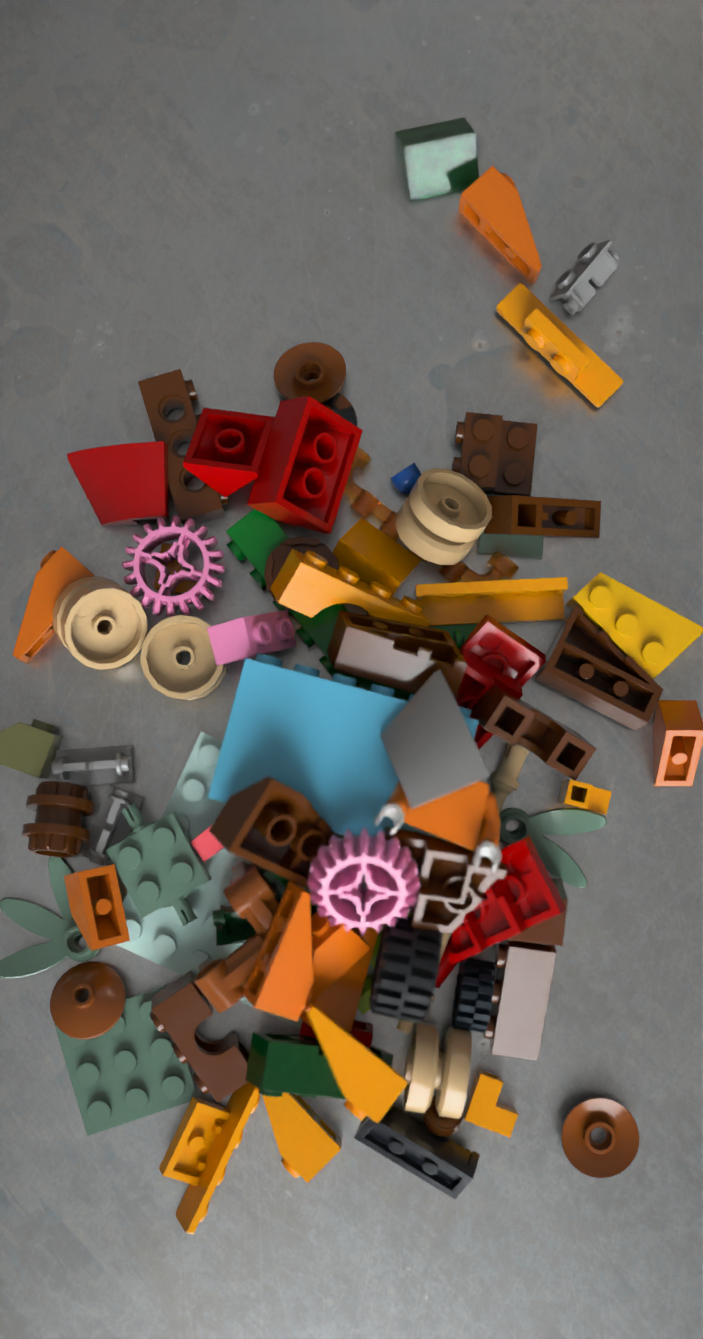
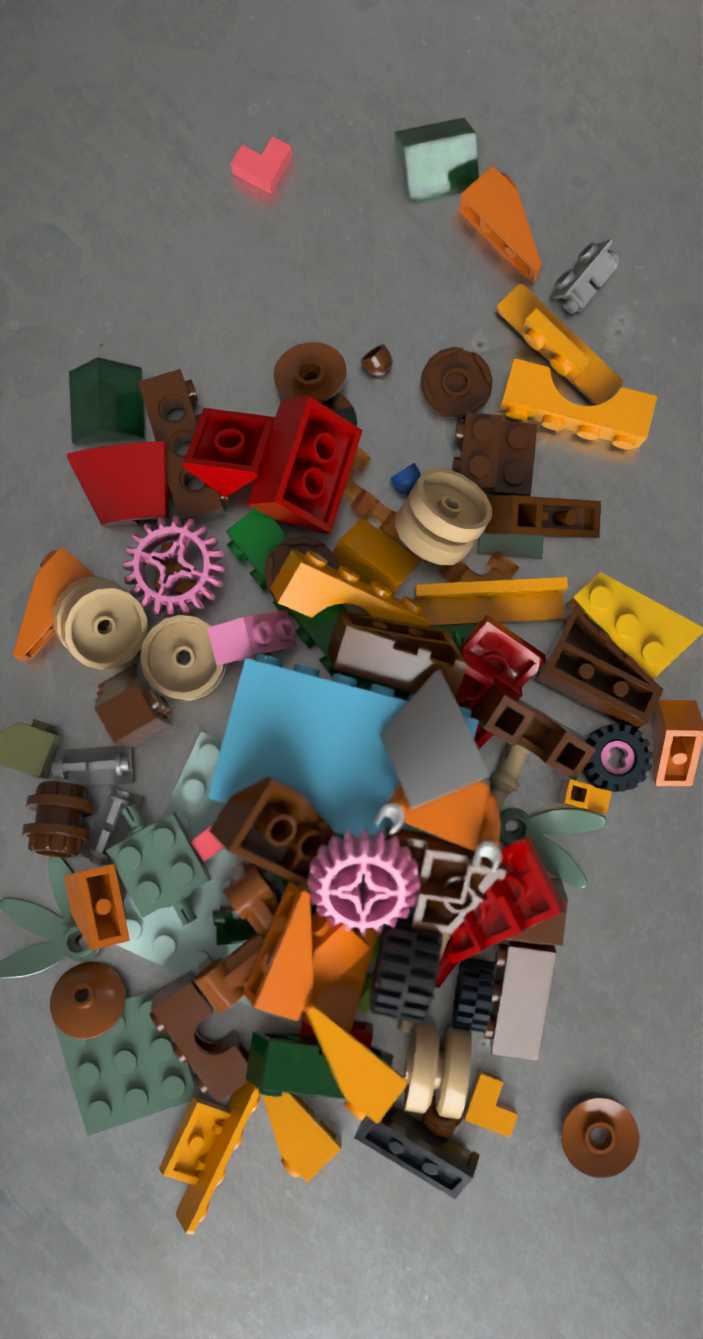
none -> clear green slope [69,357,146,444]
none -> reddish brown wedge [94,662,173,748]
none -> coral piece [231,136,293,195]
none -> reddish brown hinge [361,344,393,377]
none -> reddish brown tile [420,347,493,421]
none -> light orange arch [499,358,658,449]
none -> black bush [583,723,653,792]

